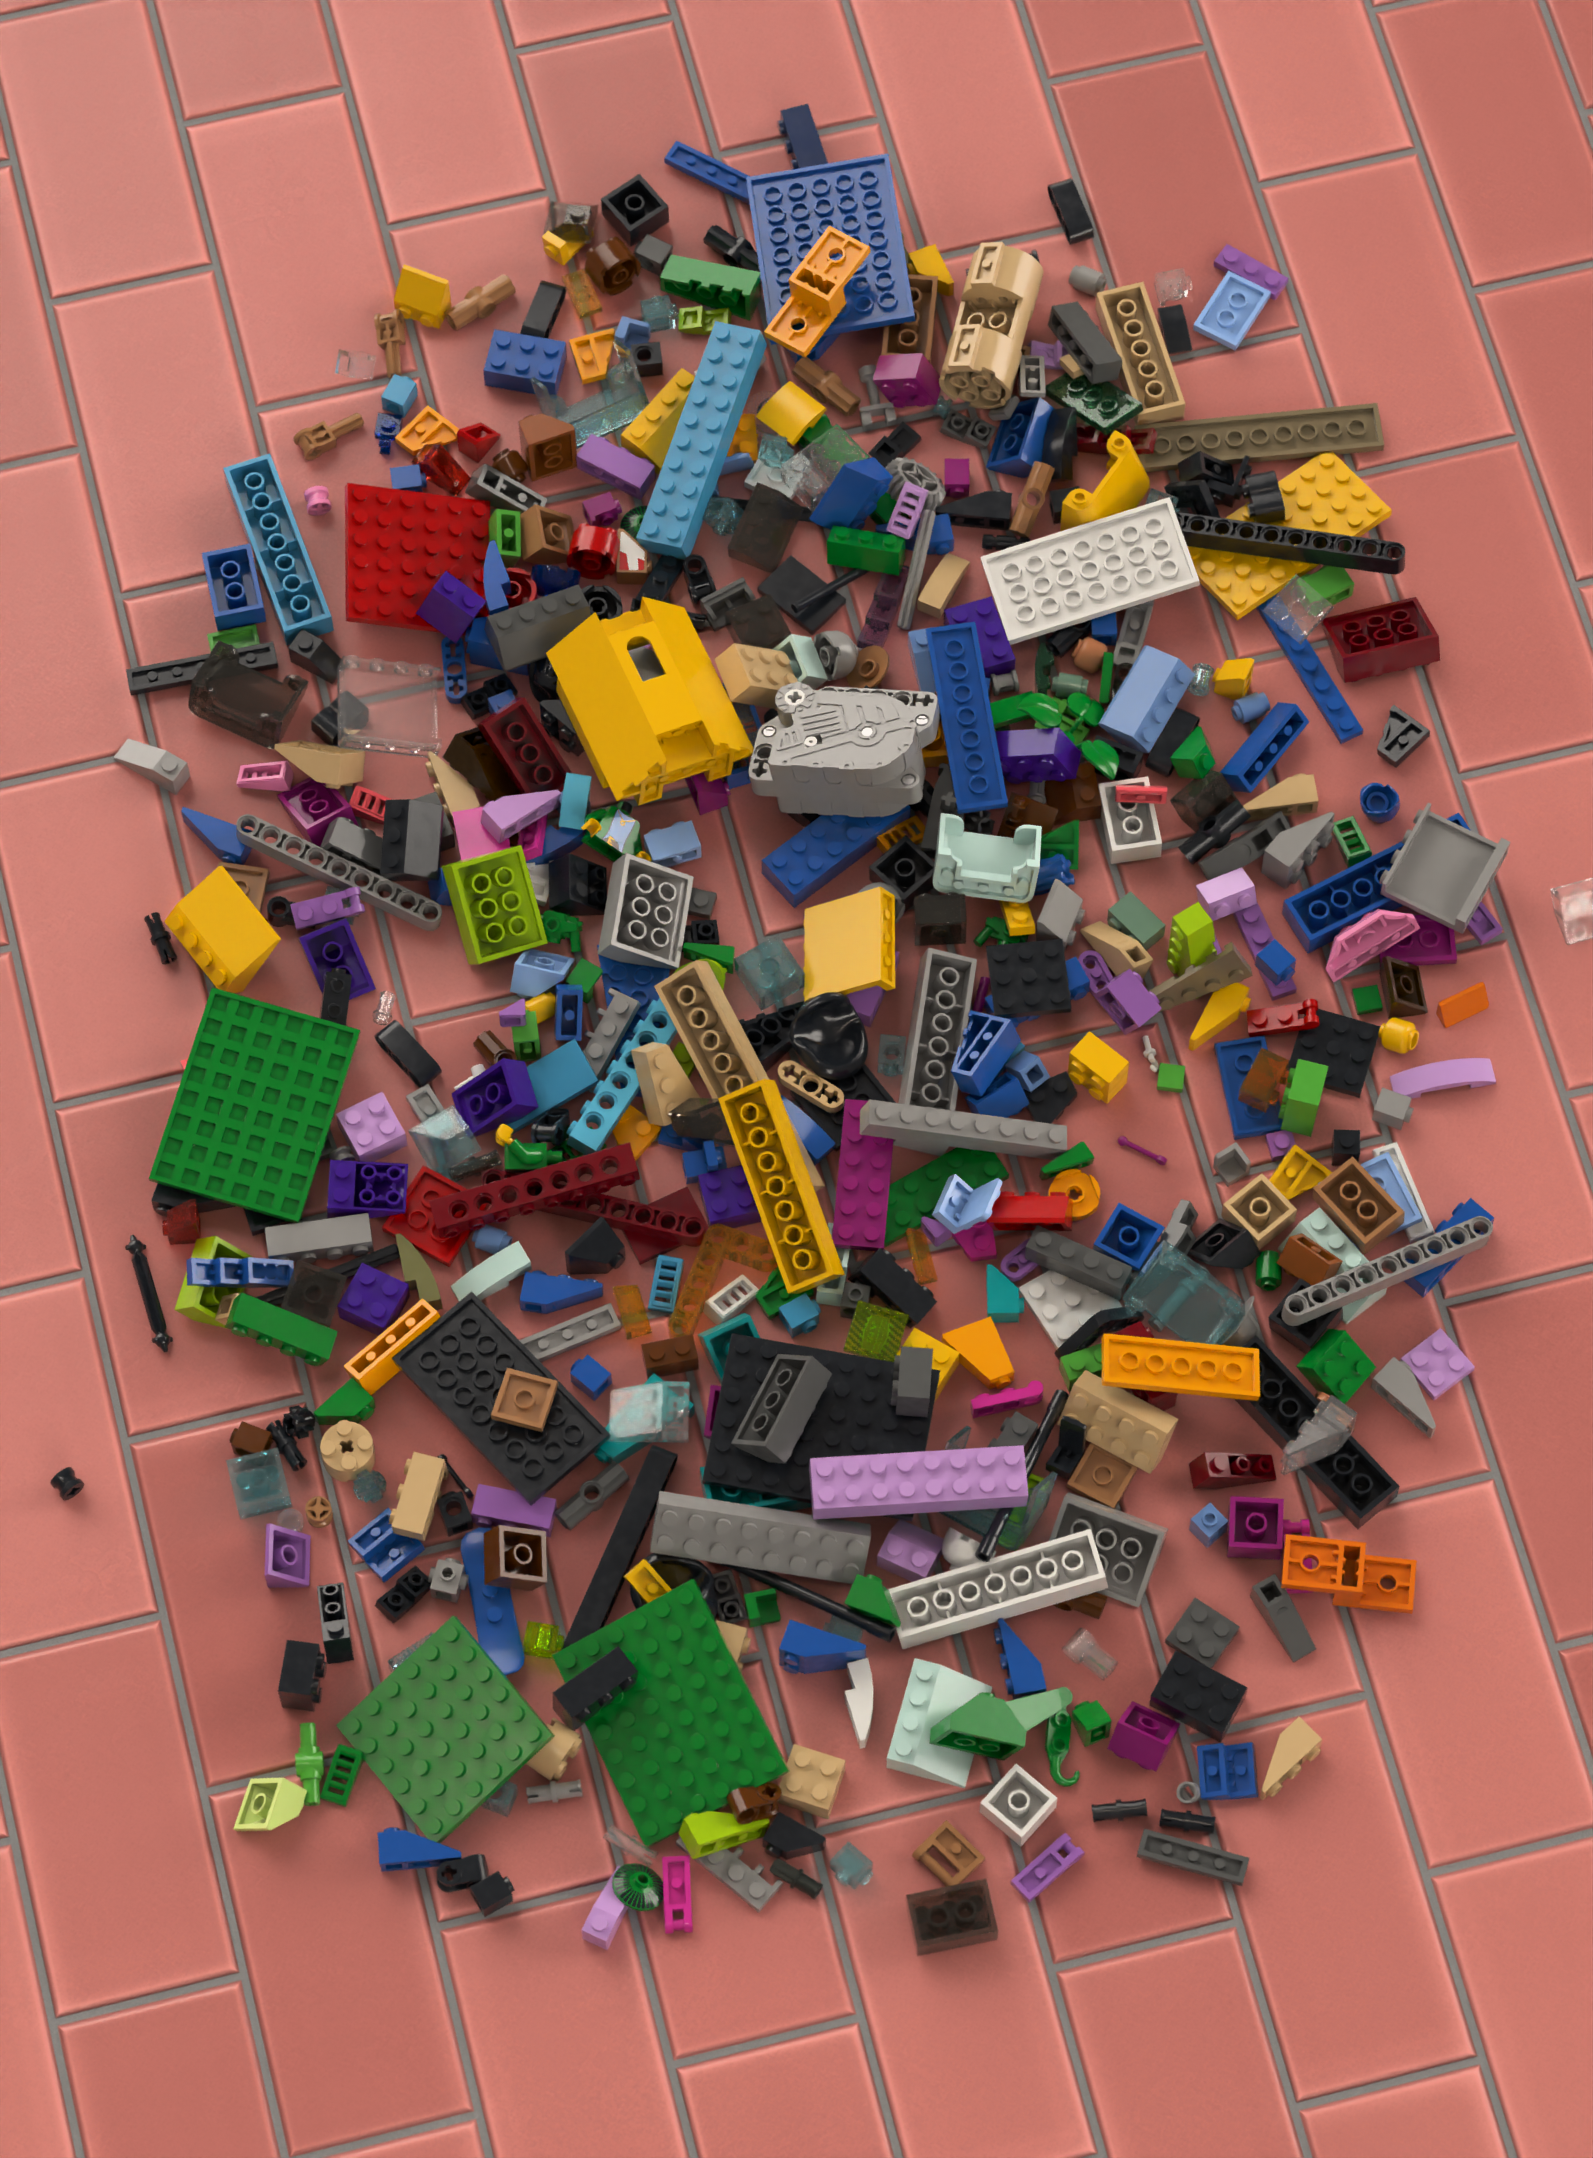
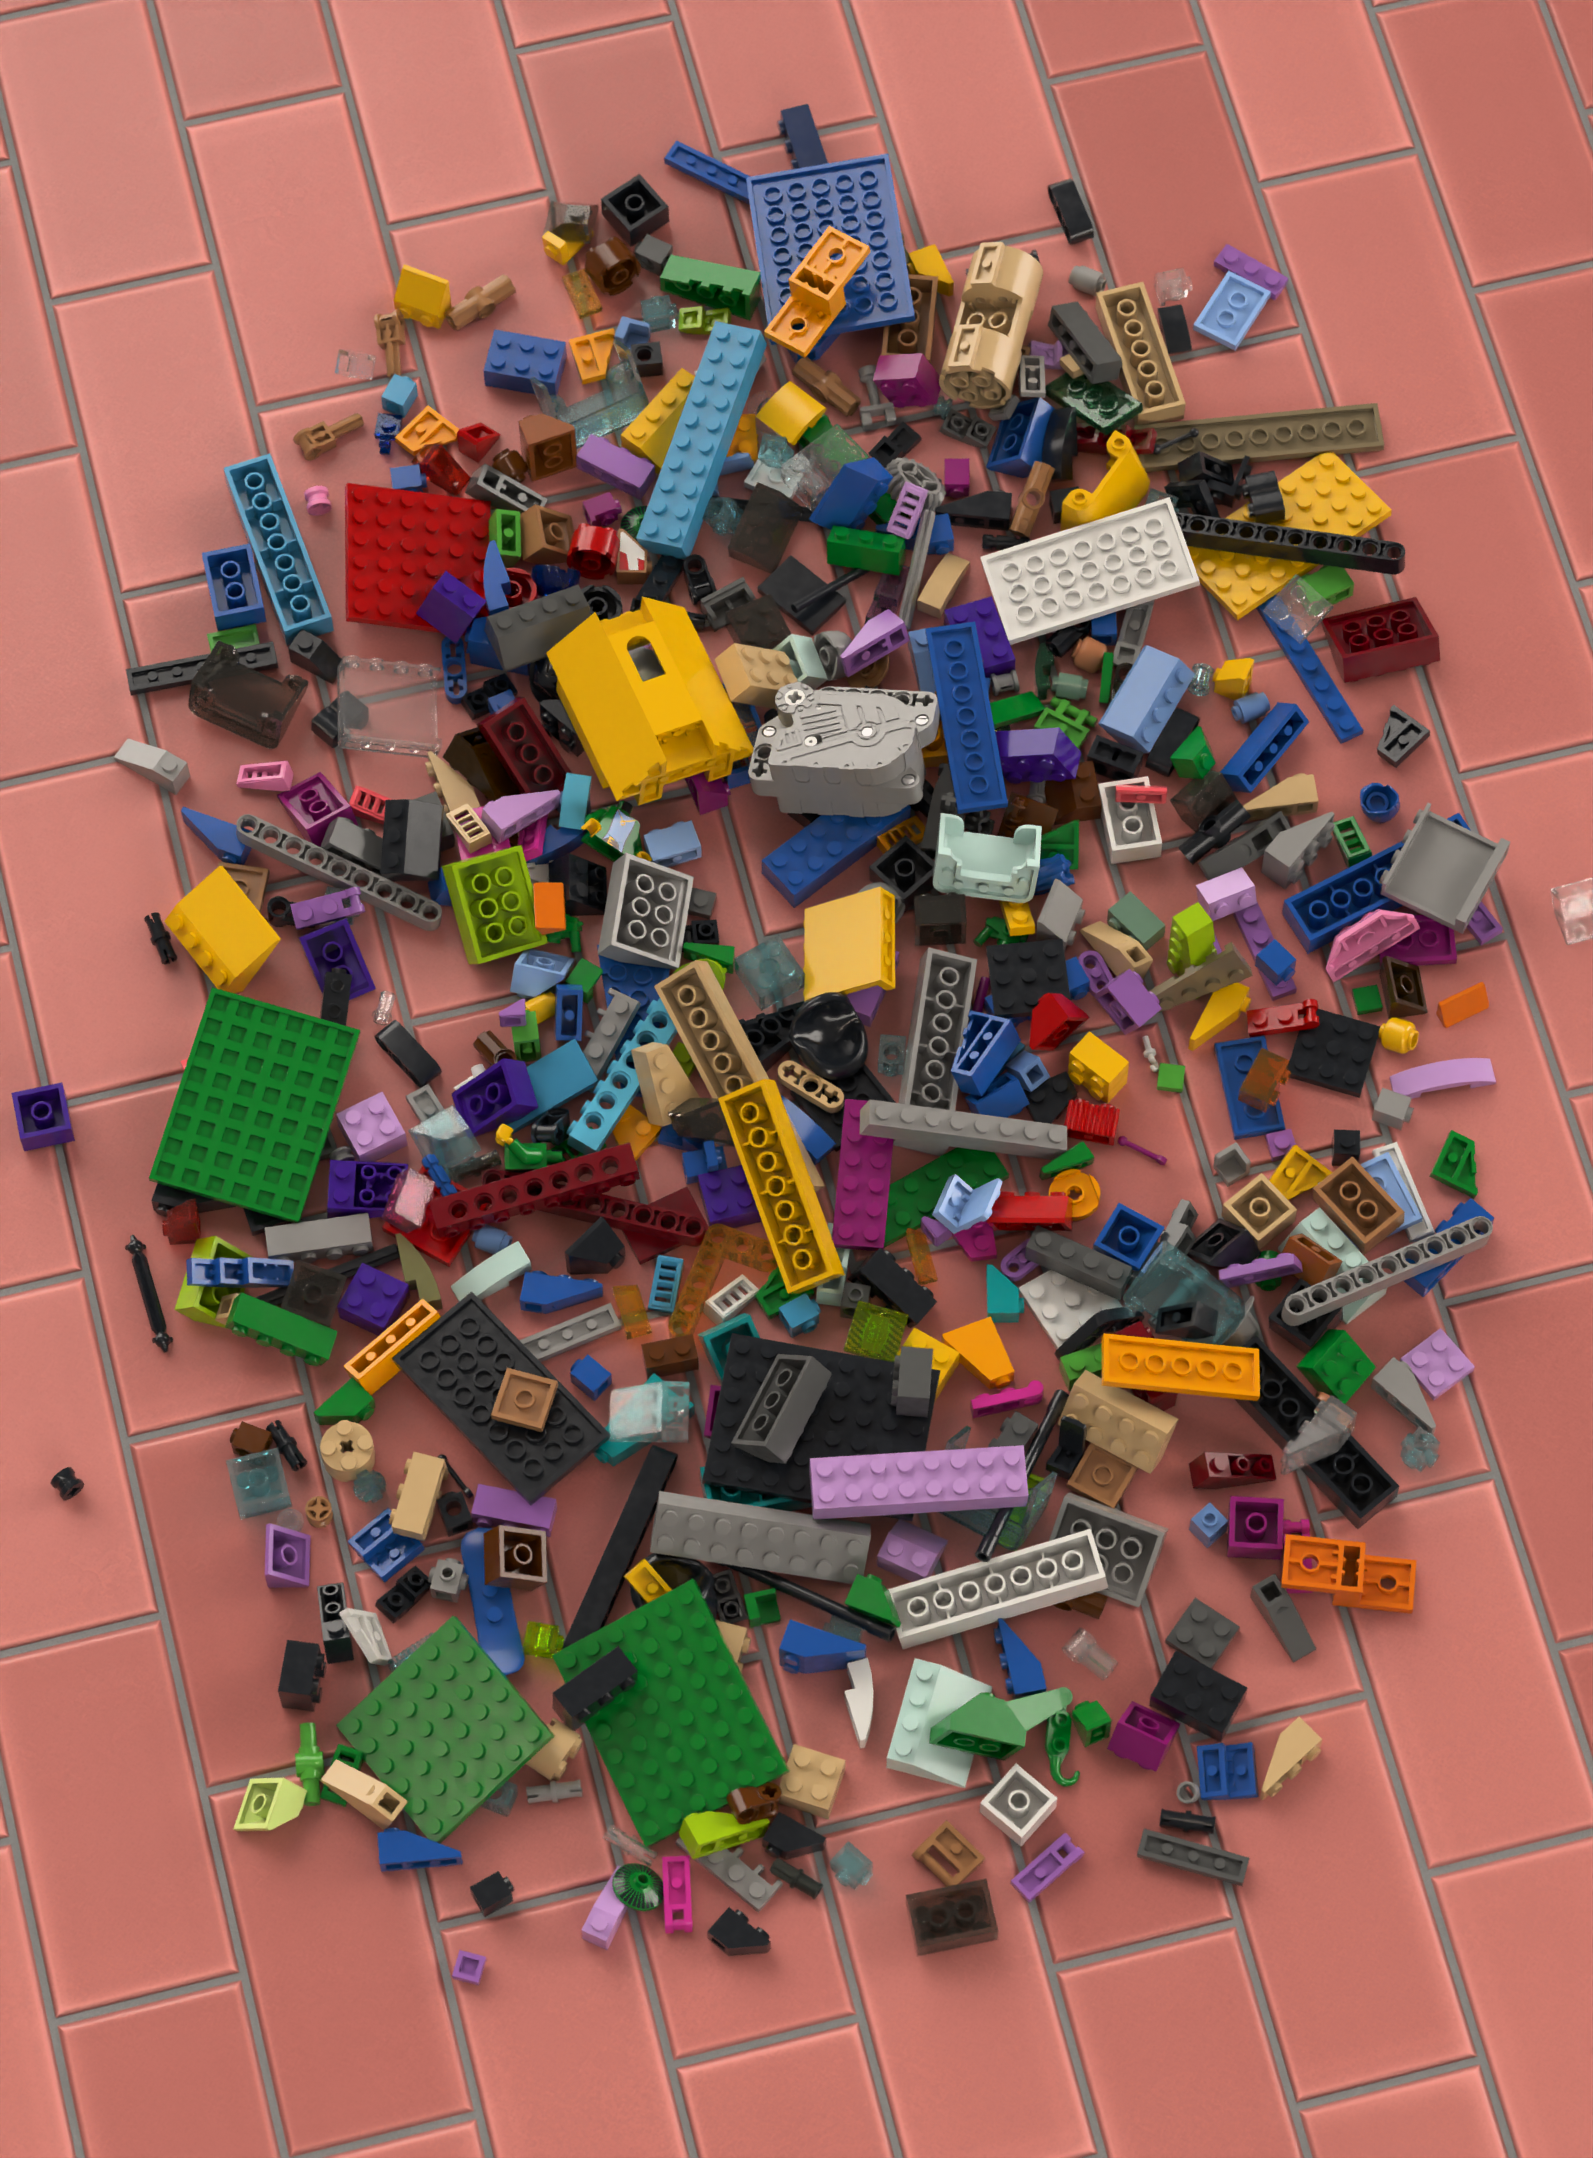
tan slope [274,740,365,789] -> none
black gear [283,1405,315,1439] -> none
black piece [437,1854,489,1892] -> none
black beam [520,280,566,339] -> none
dark grey piece [555,1461,629,1531] -> none
black piece [704,225,760,272] -> none
white cylinder [942,1527,997,1570] -> none
green plant [1017,692,1119,781] -> none
black pin [1092,1799,1148,1822] -> none
bright green brick [1278,1059,1328,1137] -> none
none -> dark purple brick [11,1082,75,1151]
none -> tan slope [320,1759,408,1830]
none -> white wing [339,1608,393,1666]
none -> clear pink brick [381,1168,436,1233]
none -> blue axle [421,1154,457,1197]
none -> tan slope [445,803,492,854]
none -> medium lavender plate [452,1950,487,1986]
none -> orange slope [533,882,566,935]
none -> black slope [707,1907,771,1956]
none -> medium lavender slope [840,609,910,677]
none -> red slope [1029,993,1090,1051]
none -> red brick [1064,1099,1120,1146]
none -> black hinge [1153,428,1199,455]
none -> black slope [1155,1301,1218,1340]
none -> medium lavender plate [1219,1253,1303,1288]
none -> clear light blue brick [1400,1426,1440,1472]
none -> green wing [1429,1130,1478,1199]

